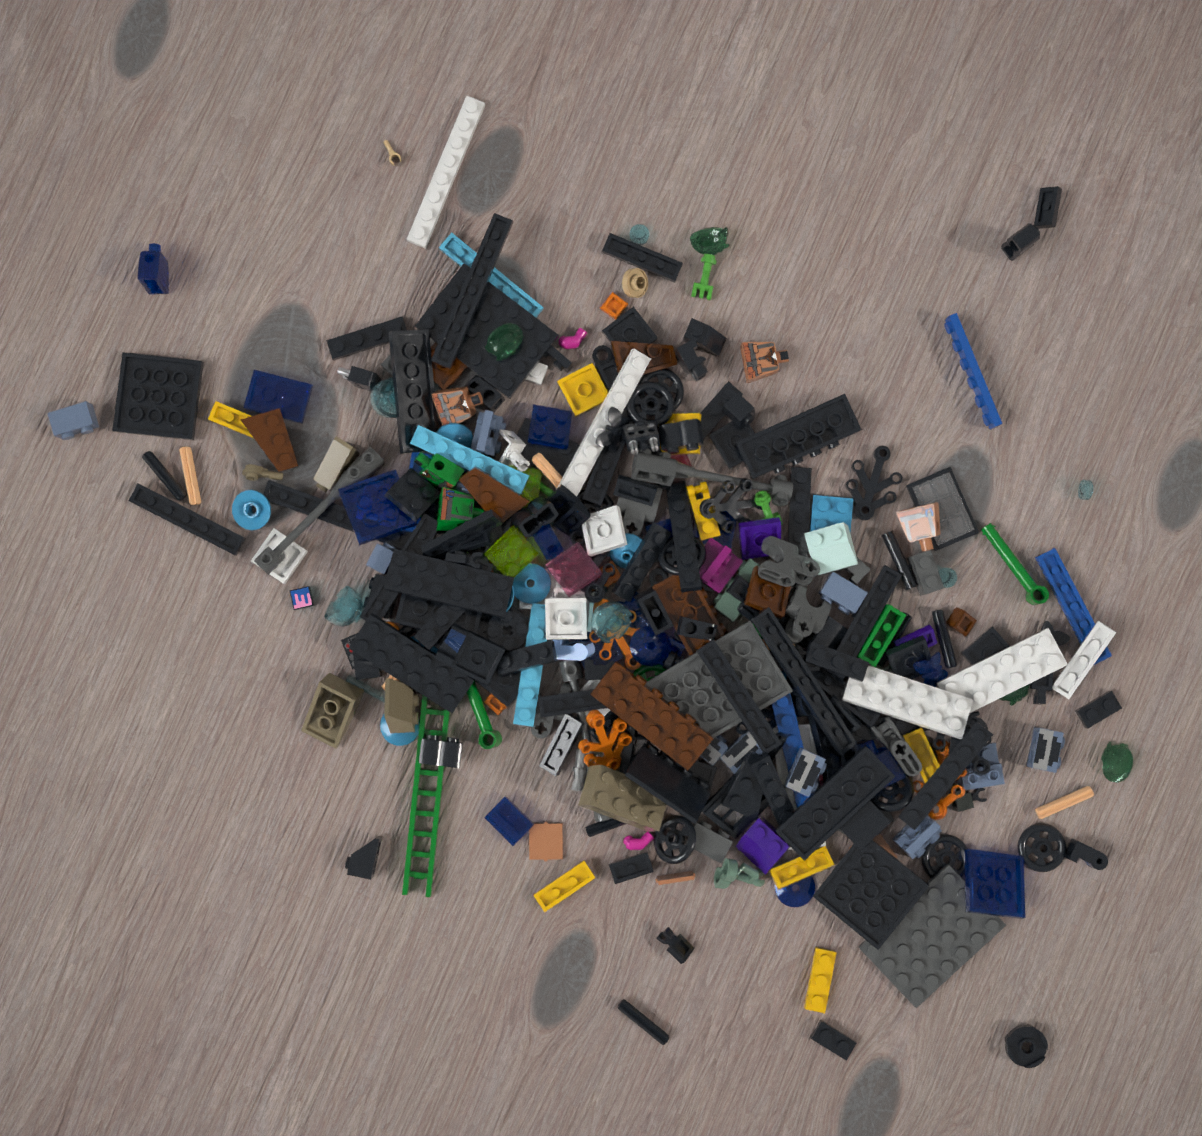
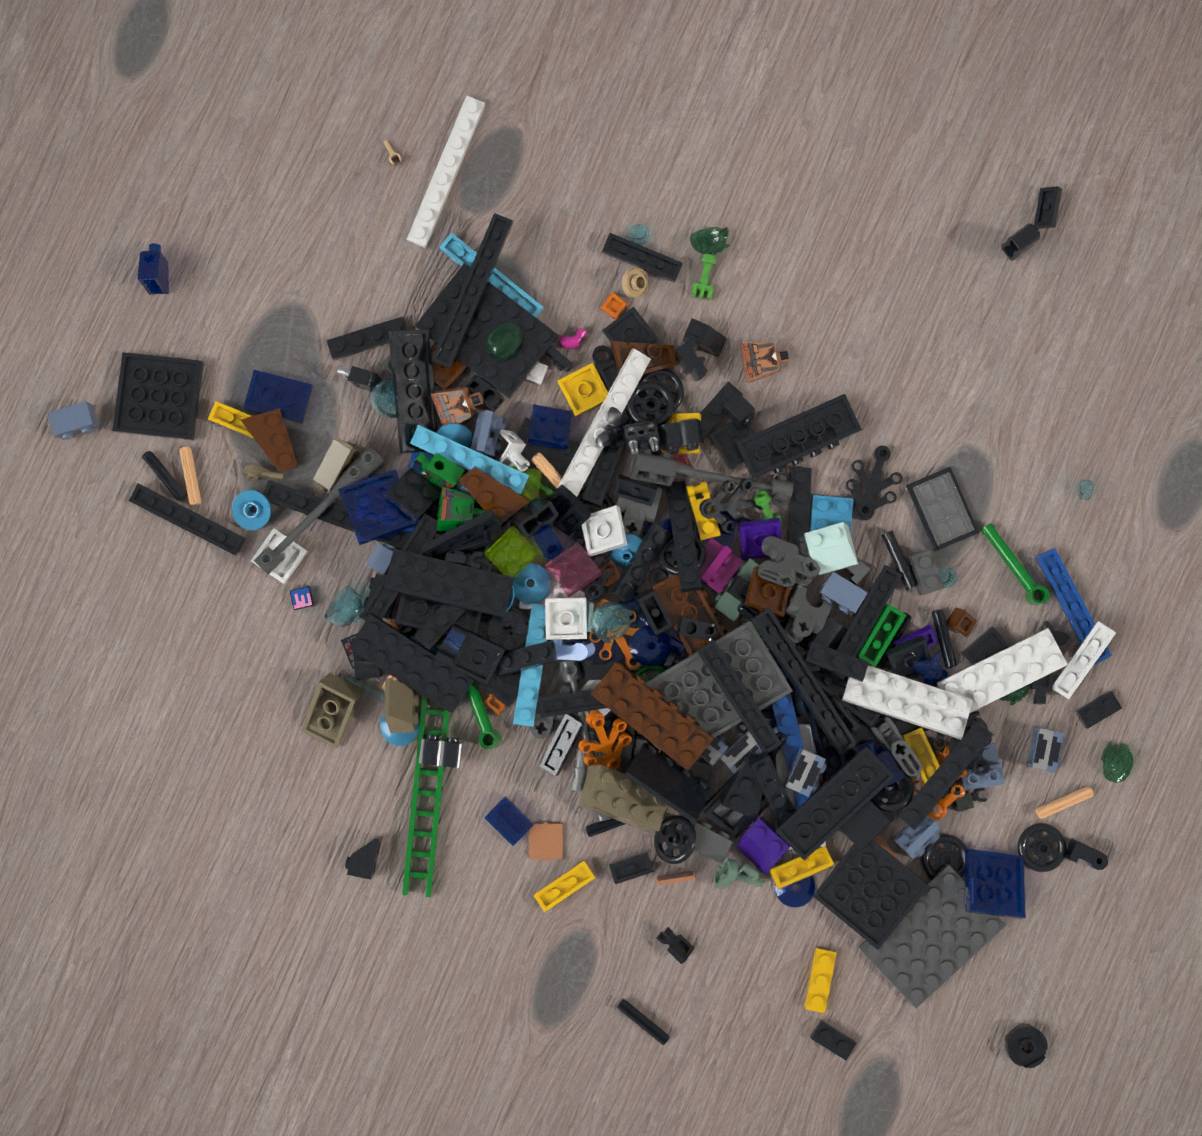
dark pink arm [623,832,654,850] -> none
torso [896,502,940,551] -> none
blue plate [944,313,1002,430] -> none

